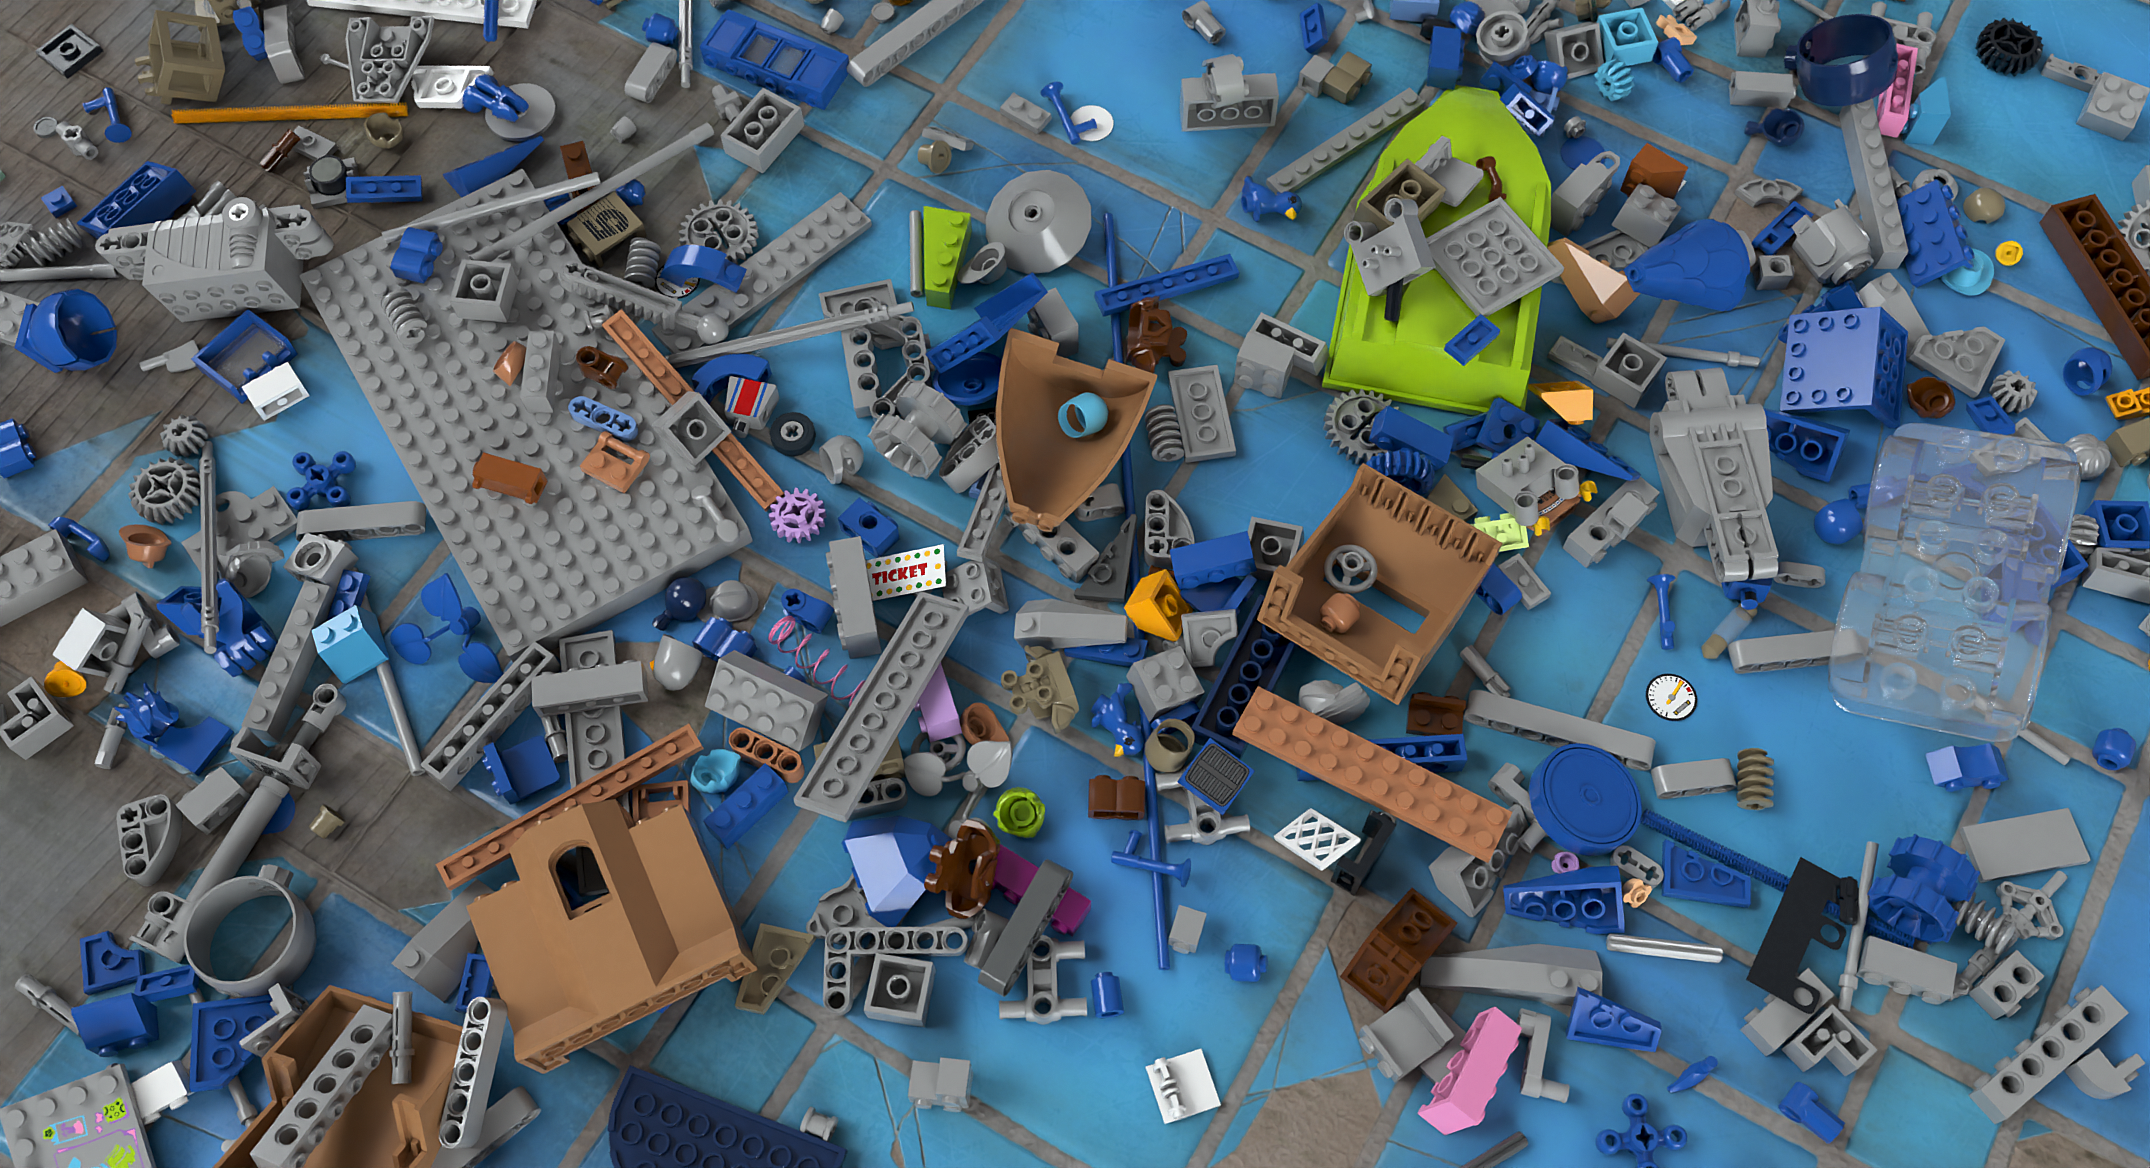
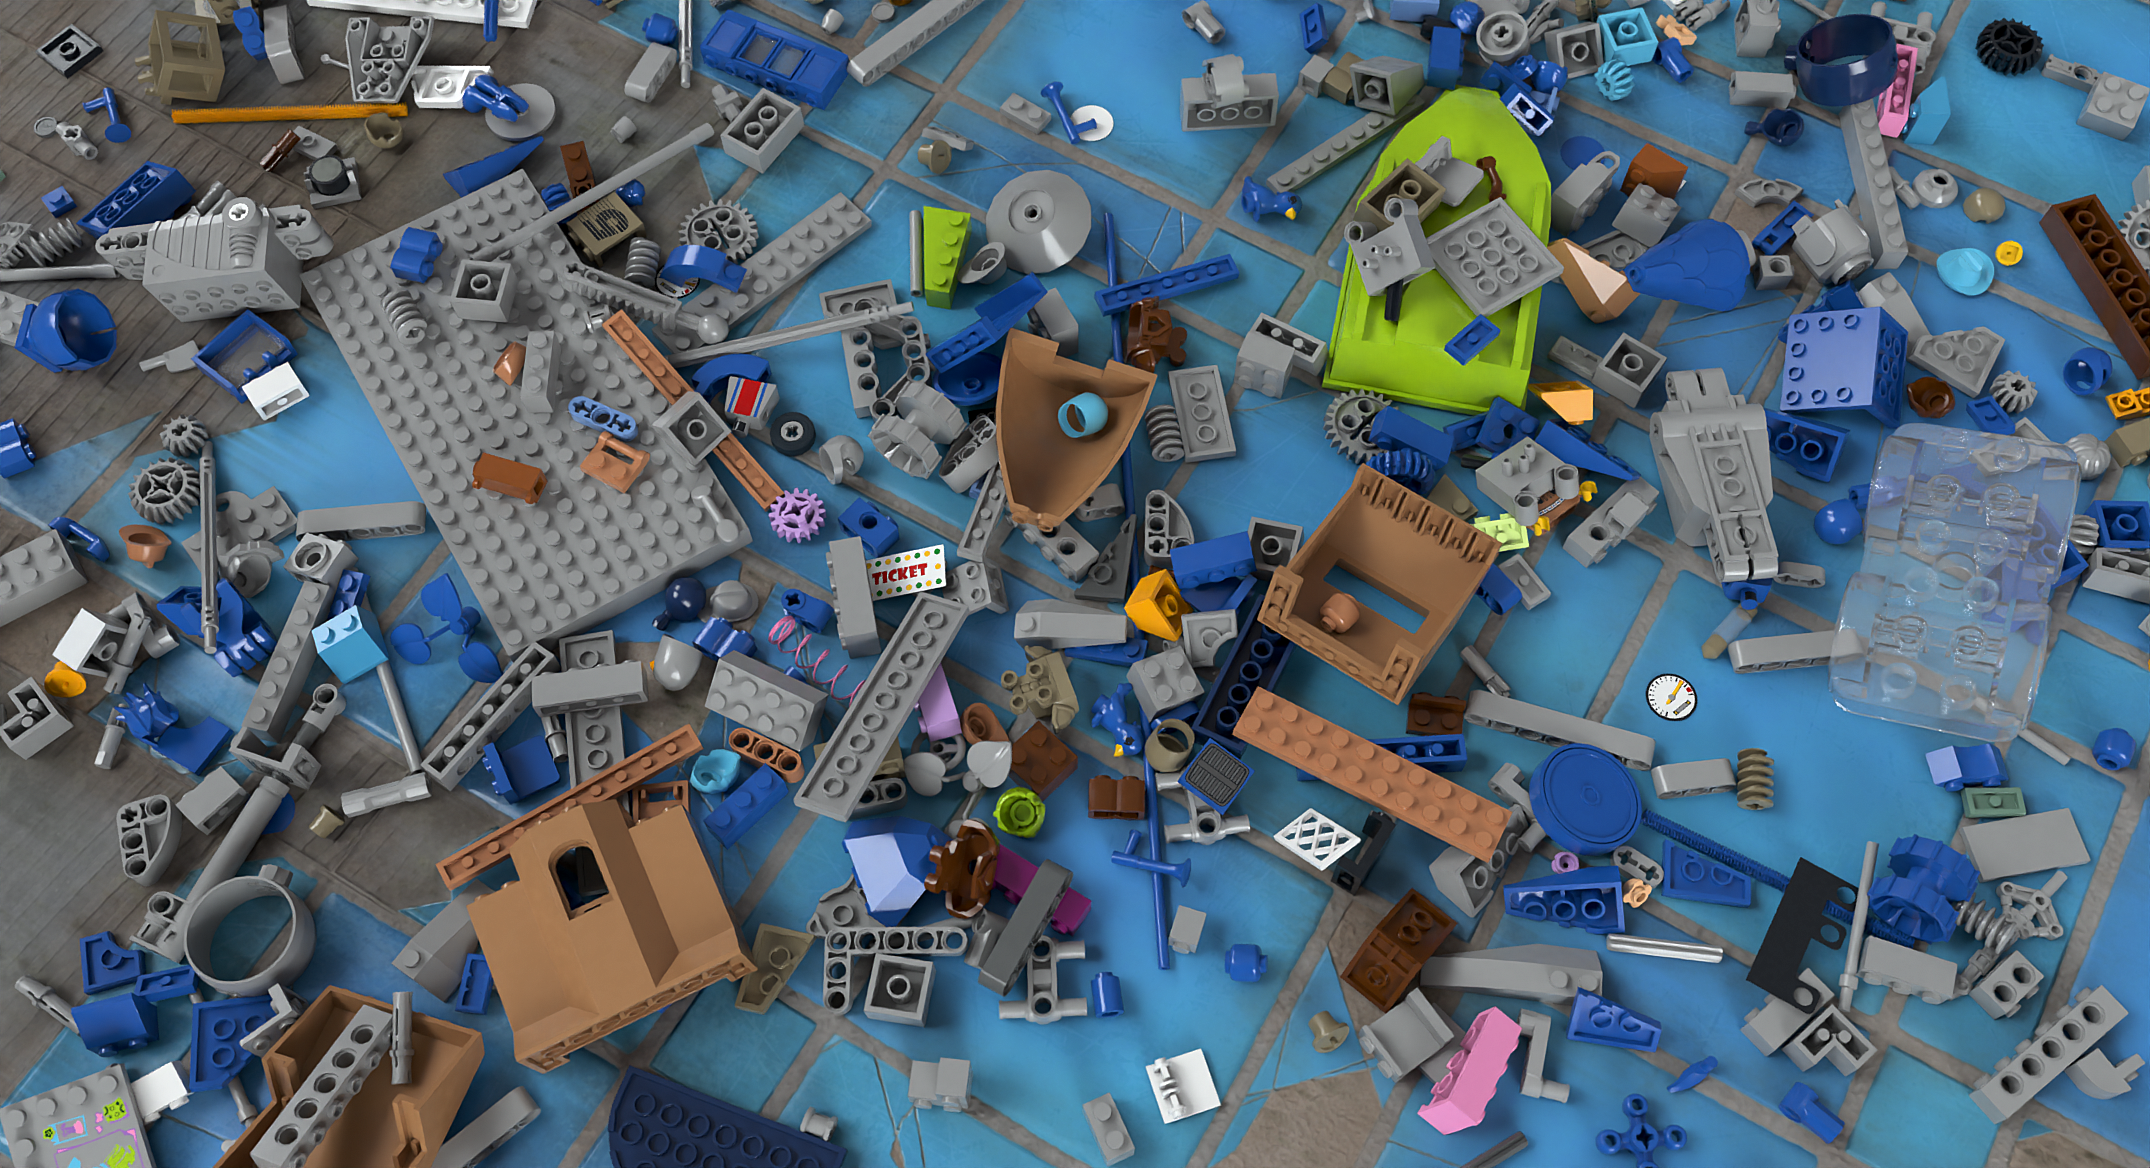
blue gear [287,451,356,511] -> none
blue plate [346,175,423,203] -> none
light grey piece [382,172,601,244] -> none
light grey beam [439,997,507,1148] -> none
reddish brown piece [576,346,628,390] -> none
light grey hair [1299,680,1370,726] -> none
light grey piece [1324,545,1378,594] -> none
light grey plate [1564,116,1586,138] -> none
light grey bar [1606,338,1760,367] -> none
blue piece [1647,574,1676,650] -> none
black piece [1839,876,1858,925] -> none
blue bracket [1896,179,1975,288] -> none
none -> light grey axle [341,772,433,818]
none -> reddish brown brick [1008,720,1078,802]
none -> light grey brick [1082,1092,1135,1167]
none -> dark tan piece [1308,1011,1349,1053]
none -> light grey slope [1350,55,1425,115]
none -> sand green plate [1961,787,2027,818]

